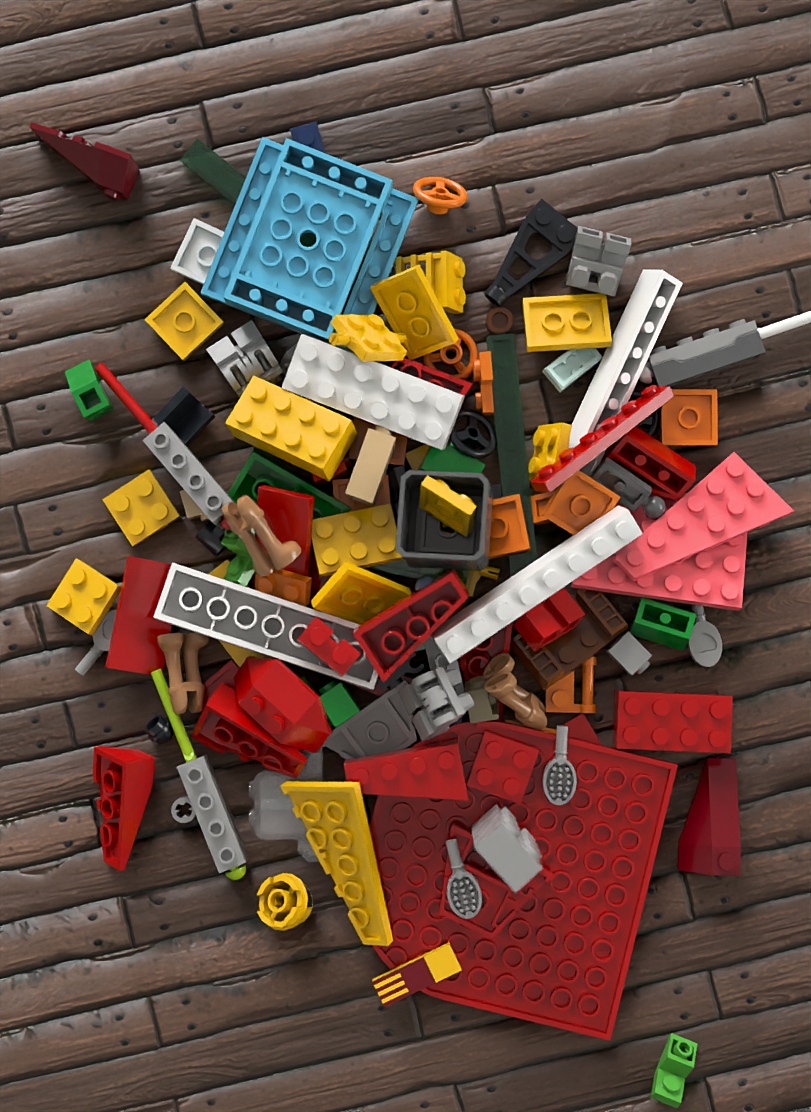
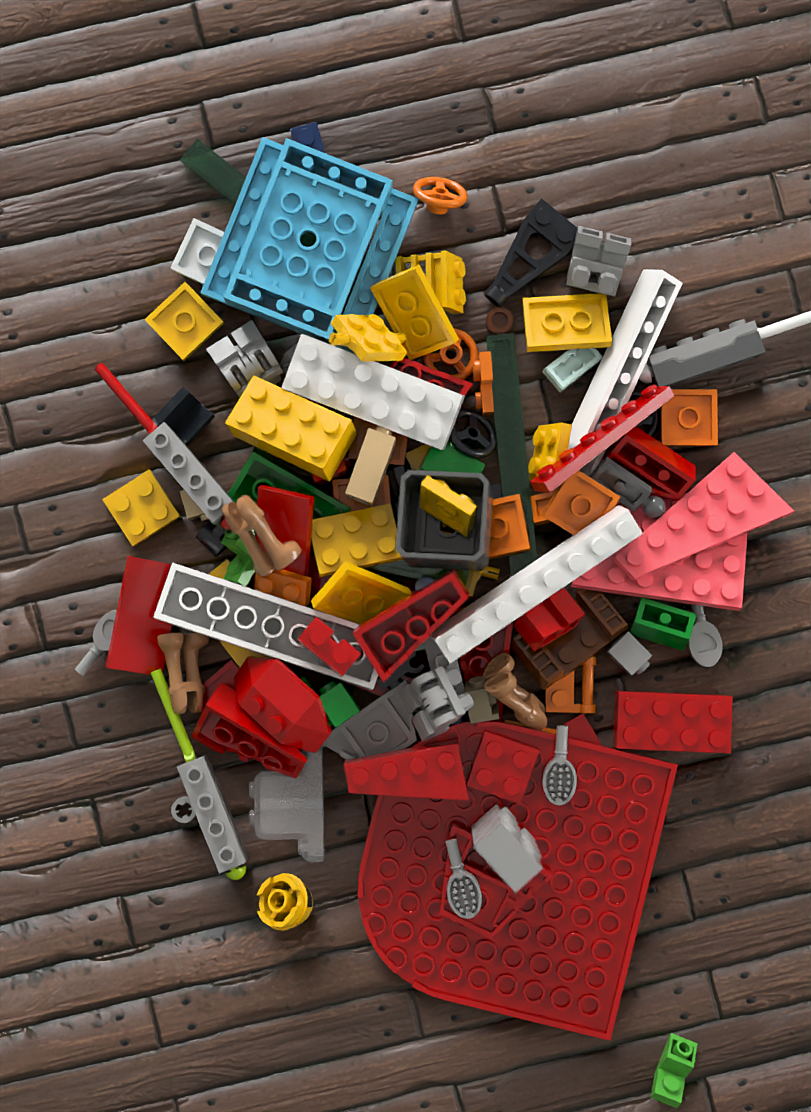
dark red wedge [30,122,140,201] -> none
yellow plate [46,558,121,636] -> none
green slope [65,359,115,422] -> none
red wedge [93,746,155,871] -> none
black plate [145,714,174,744] -> none
yellow wing [280,781,393,946] -> none
tile [372,942,462,1007] -> none
dark red wedge [677,758,741,876] -> none

